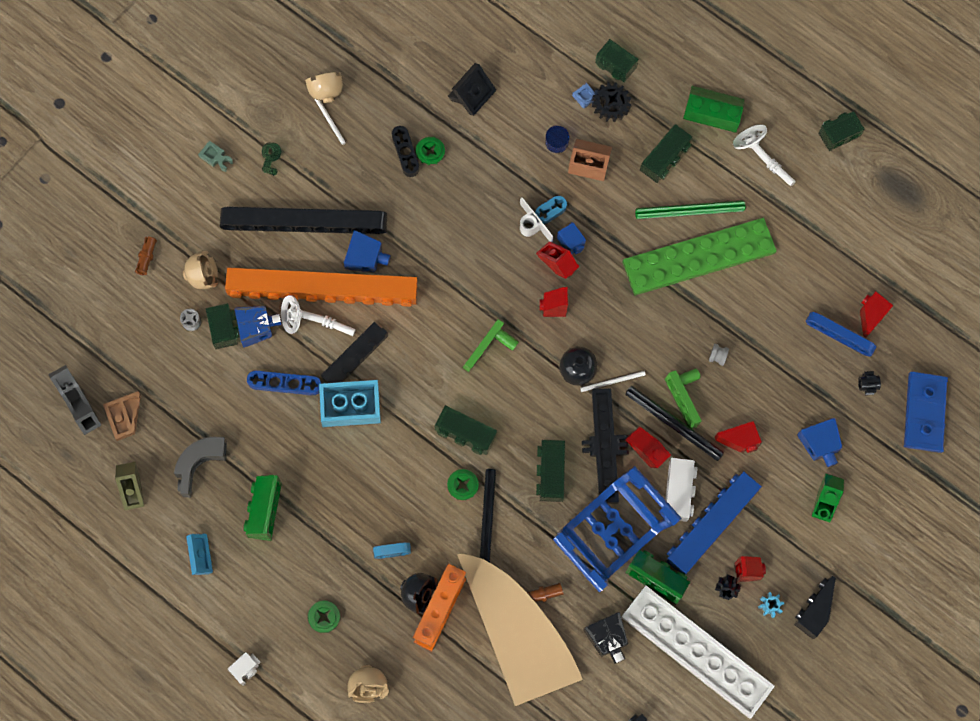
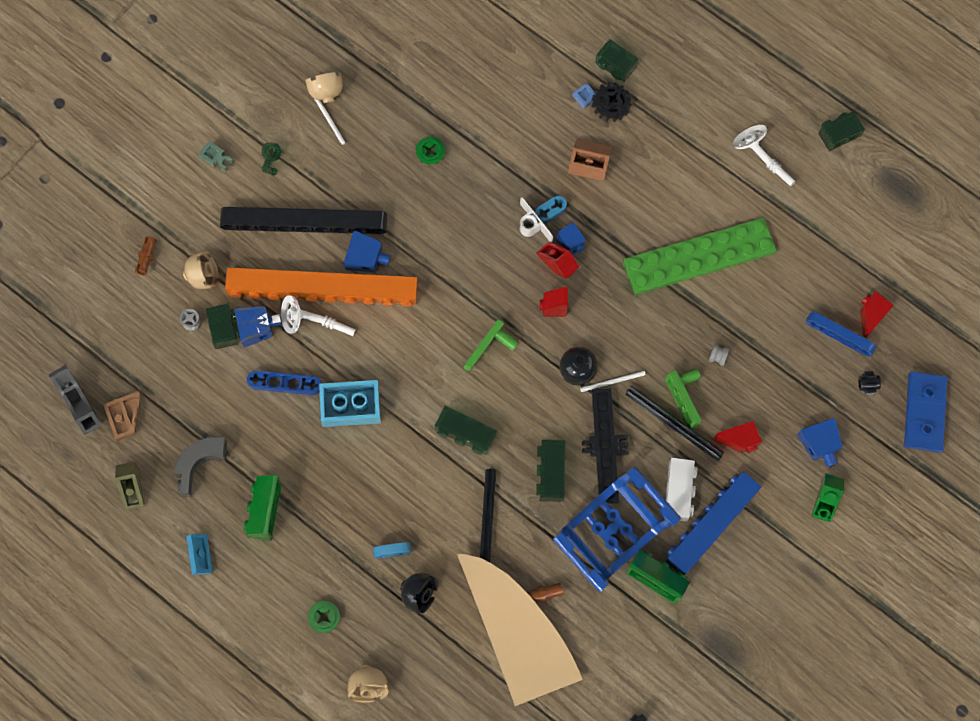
white brick [228,652,261,686] -> none
black hinge [321,322,388,383] -> none
black beam [392,126,419,177] -> none
orange fence [413,564,467,652] -> none
green gear [447,469,479,501] -> none
black bracket [448,63,496,116] -> none
clear blue piece [545,126,570,153] -> none
black torso [583,612,628,664] -> none
white plate [621,586,775,719] -> none
red slope [625,426,671,468] -> none
green axle [635,200,746,219] -> none
clear green brick [640,124,693,183] -> none
green slope [683,86,745,133] -> none
black gear [715,575,741,600] -> none
red slope [734,556,766,583] -> none
medium azure gear [758,592,784,618] -> none
black slope [794,575,836,639] -> none

